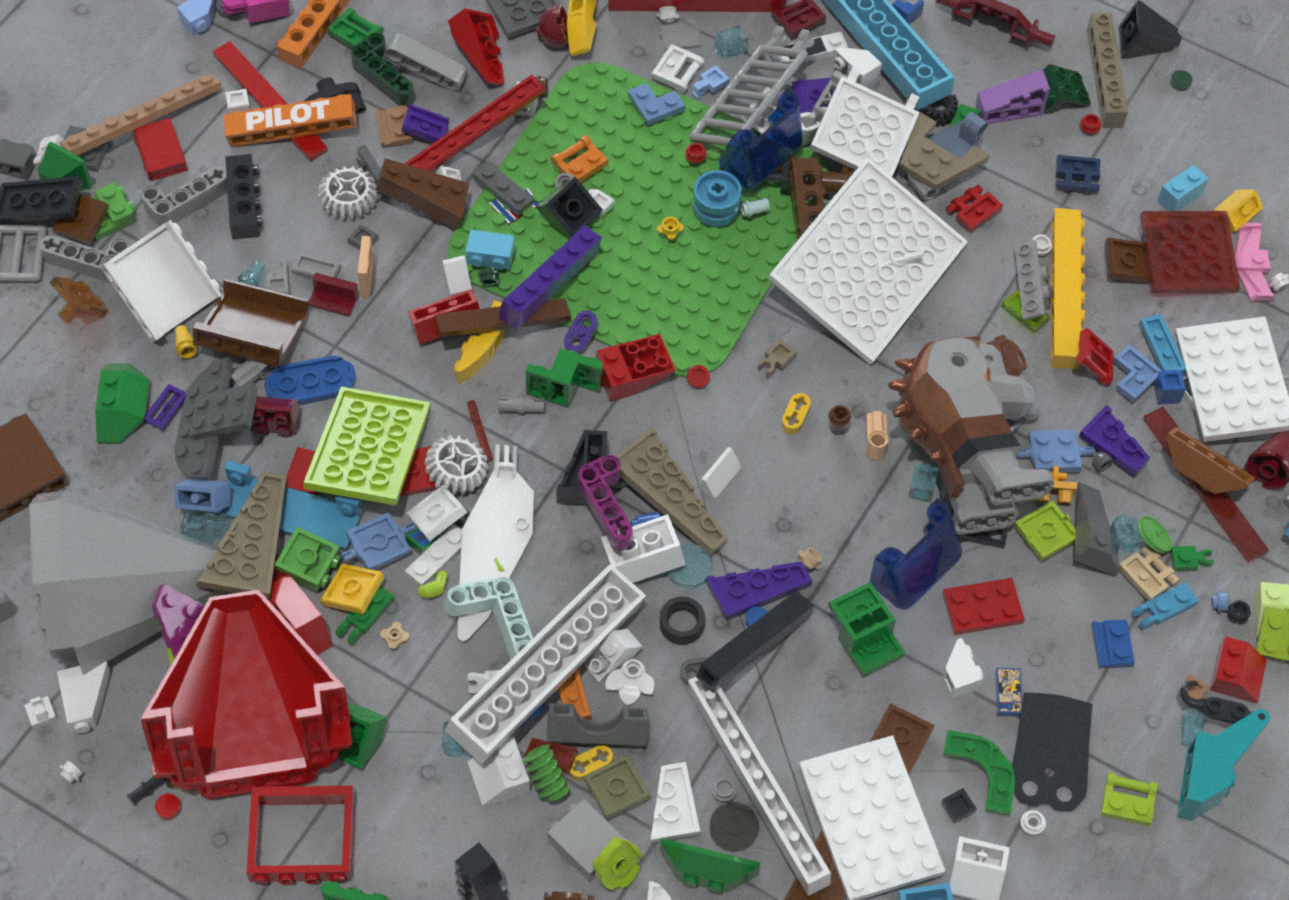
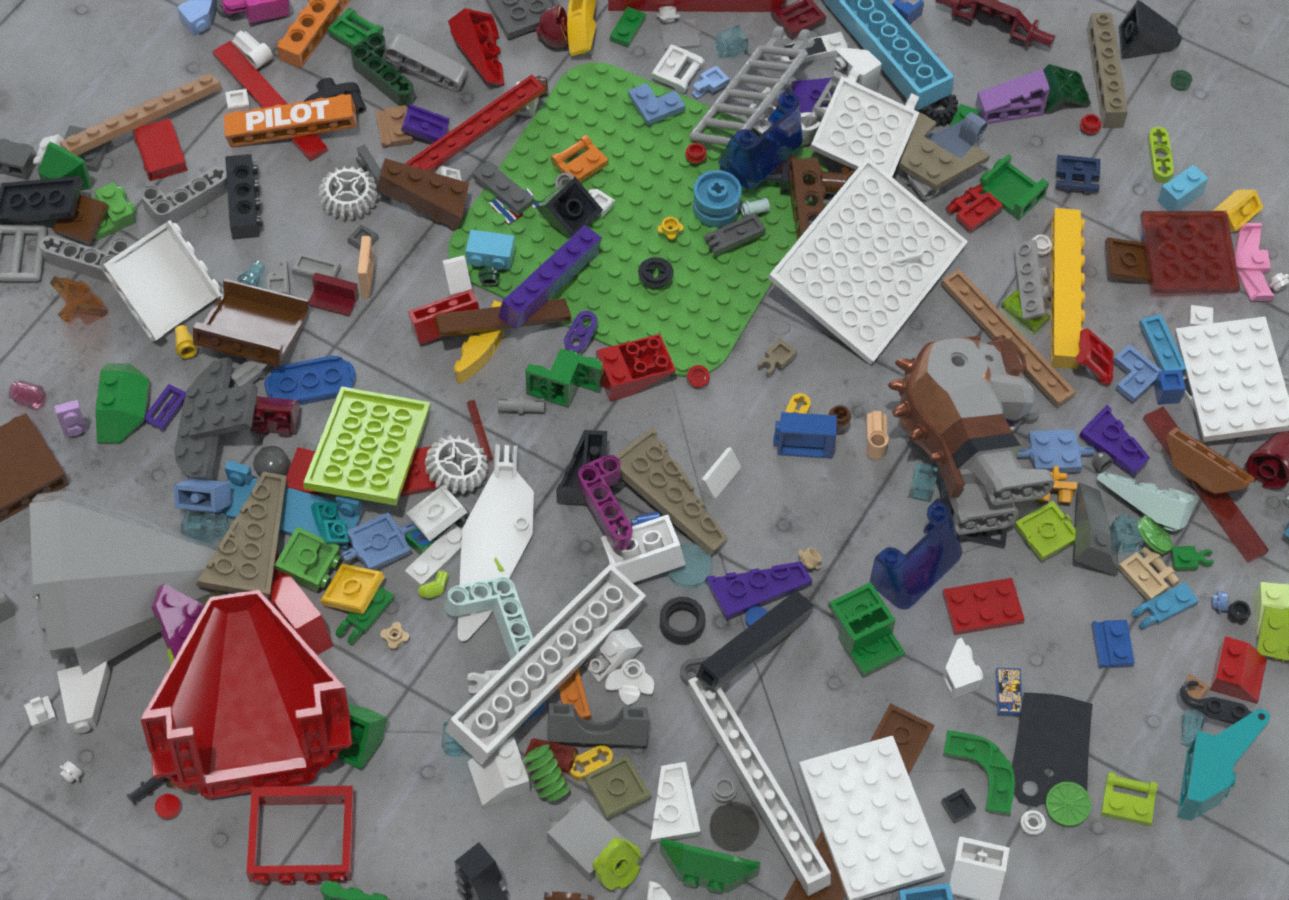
none -> clear pink brick [9,381,46,408]
none -> lavender plate [54,400,88,437]
none -> white piece [232,31,273,70]
none -> dark grey hair [253,446,291,477]
none -> teal slope [311,502,349,544]
none -> green plate [610,7,646,48]
none -> black gear [638,257,674,289]
none -> dark grey hinge [703,213,766,256]
none -> blue window [773,412,837,459]
none -> medium nougat plate [941,269,1076,407]
none -> green panel [979,154,1049,221]
none -> bright green wheel [1045,782,1091,827]
none -> light aqua wedge [1097,472,1199,531]
none -> lime beam [1147,127,1174,183]
none -> white plate [1189,305,1213,327]

